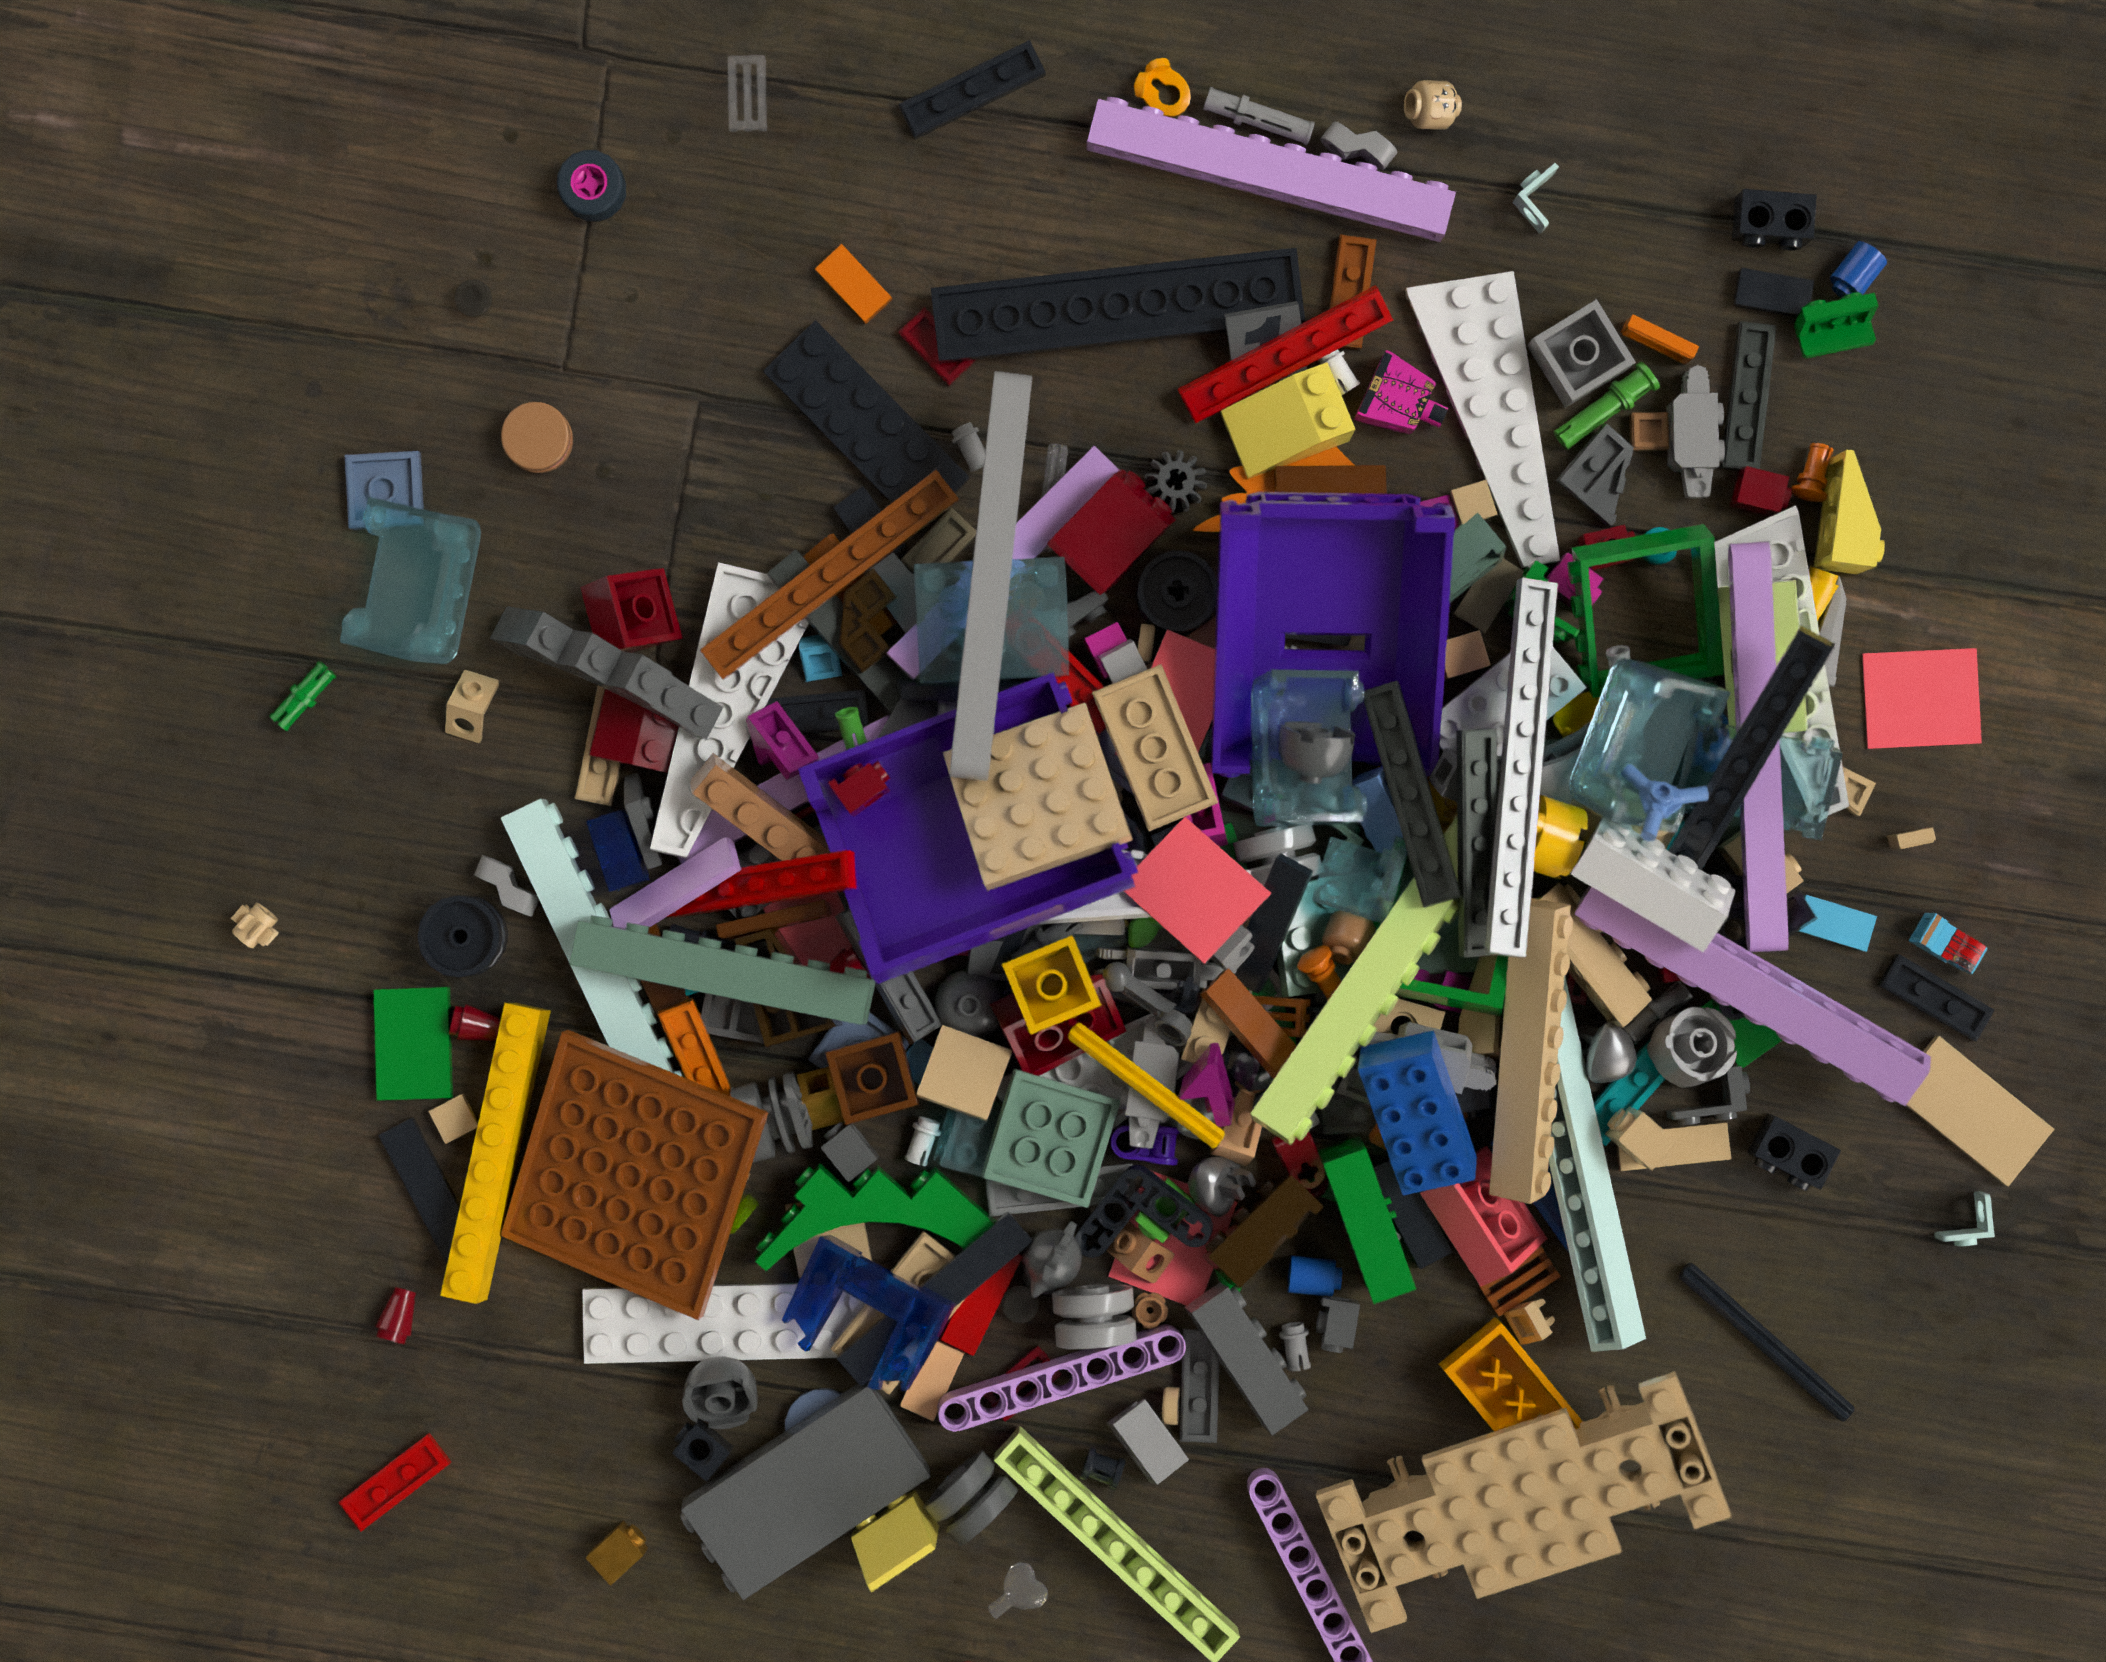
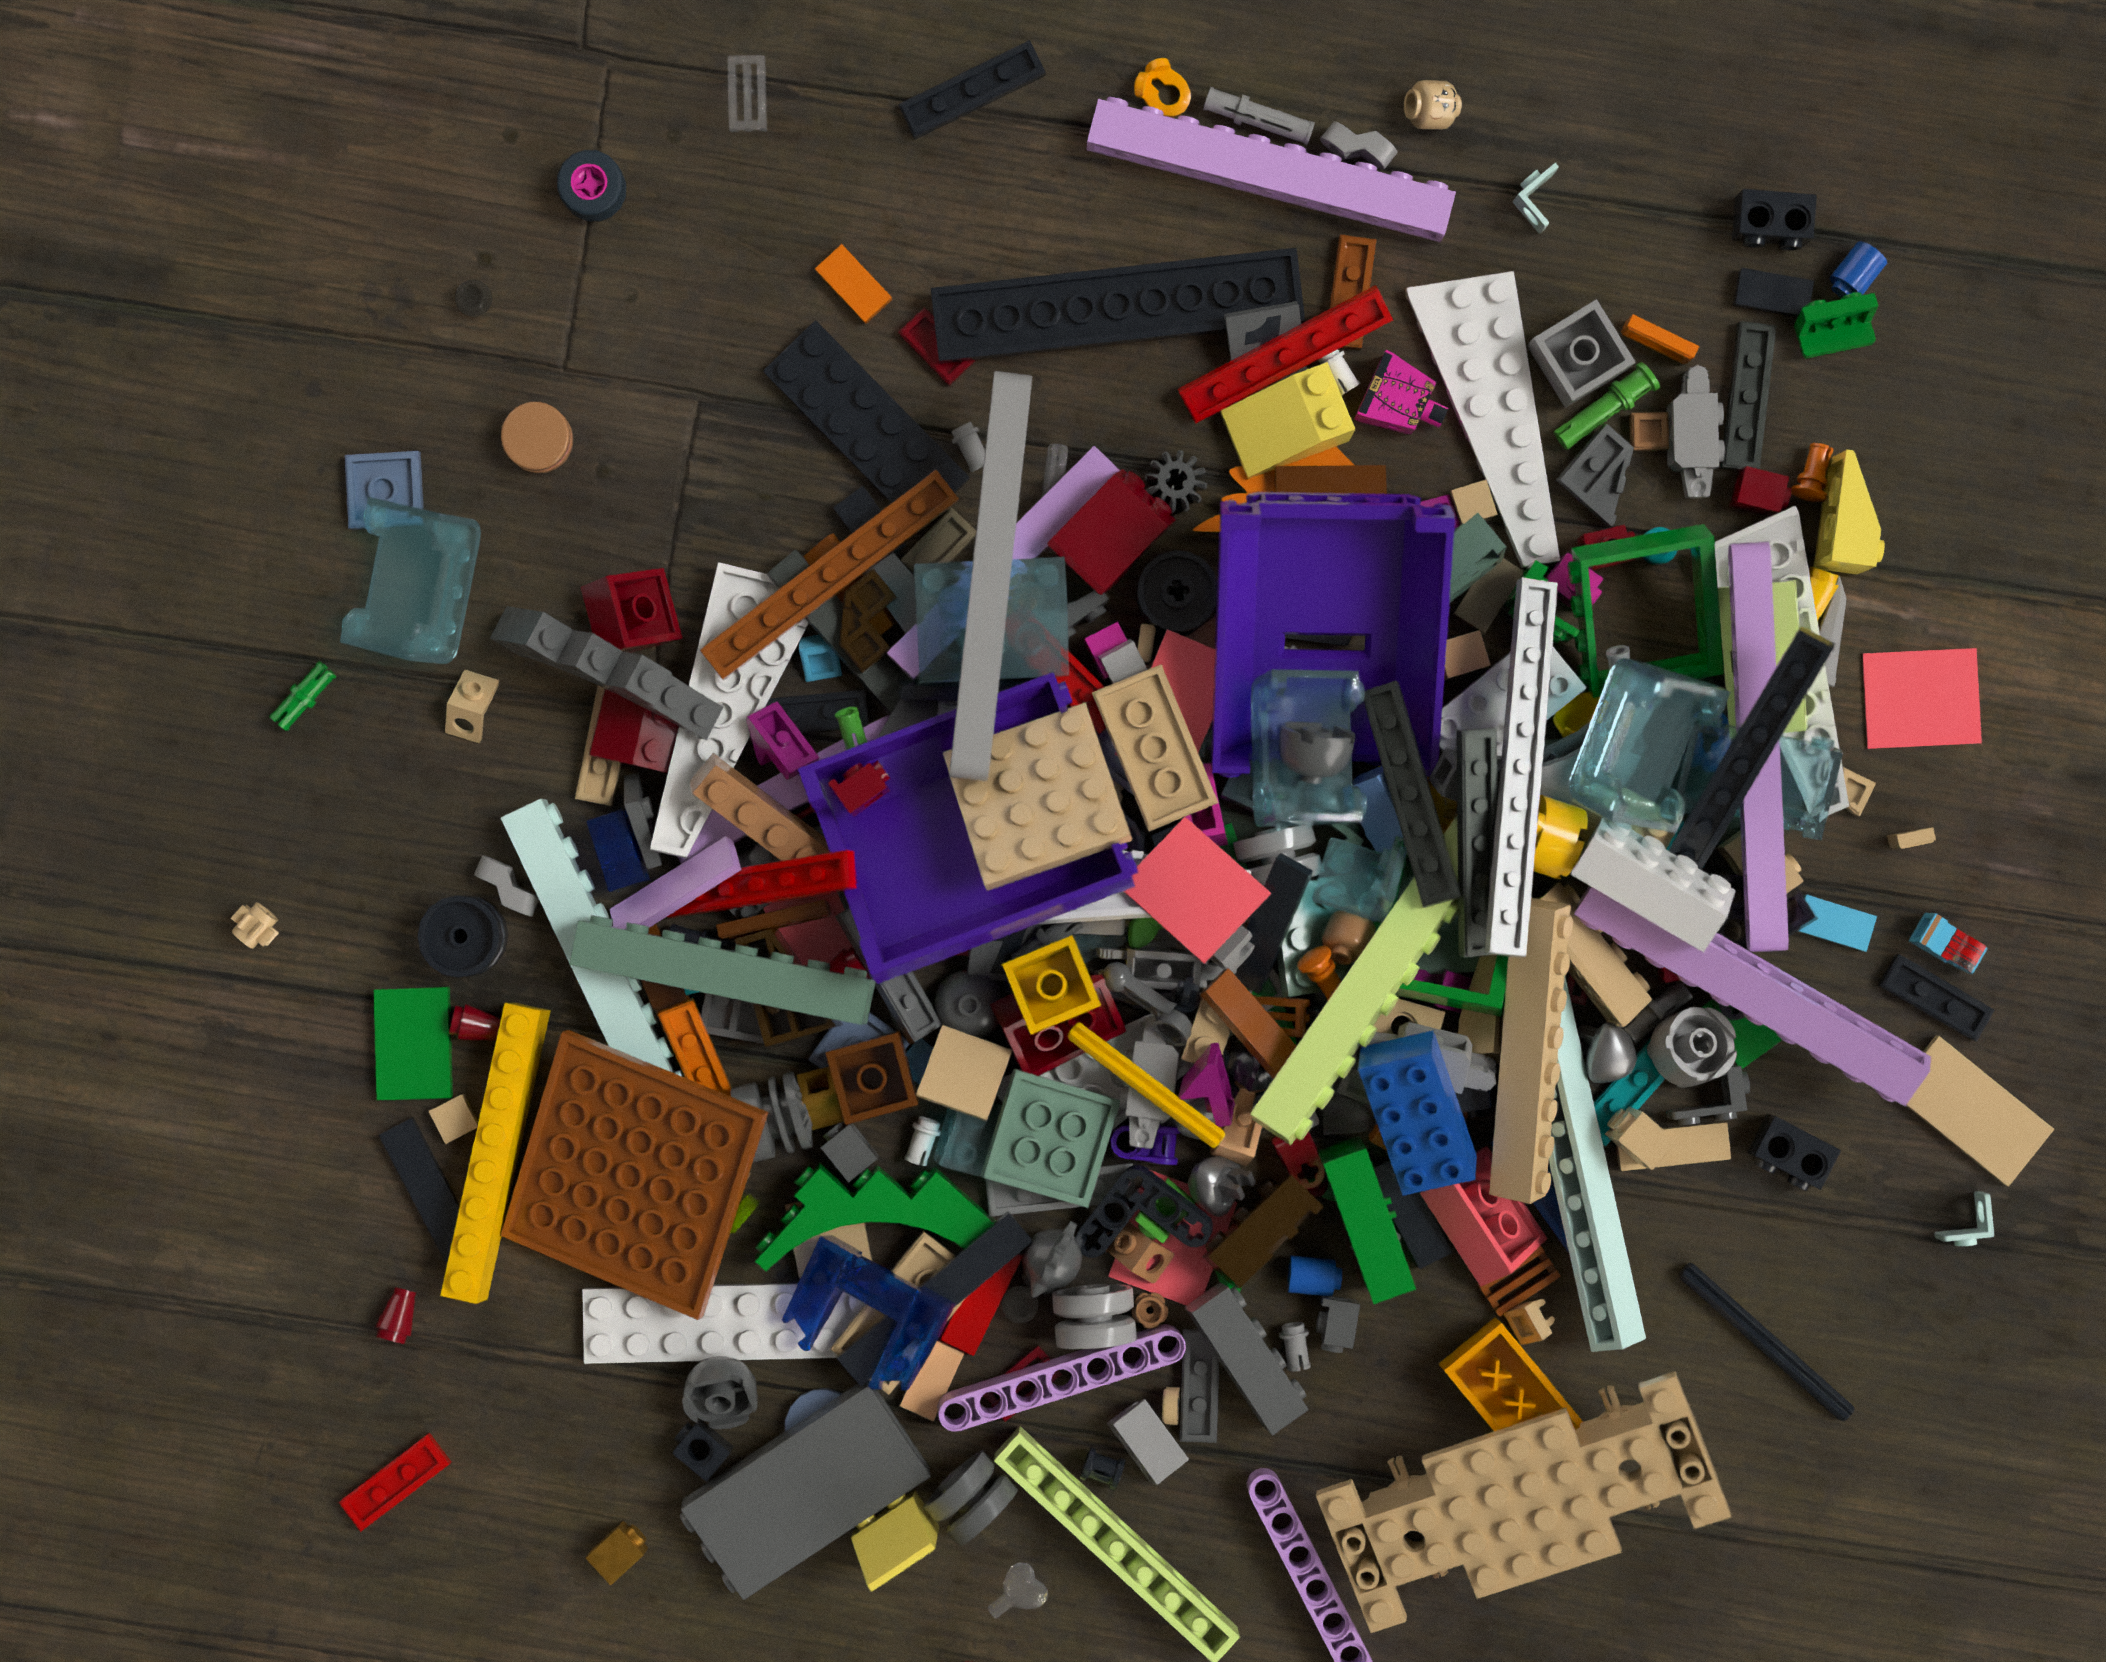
medium blue piece [1621,764,1709,841] -> none

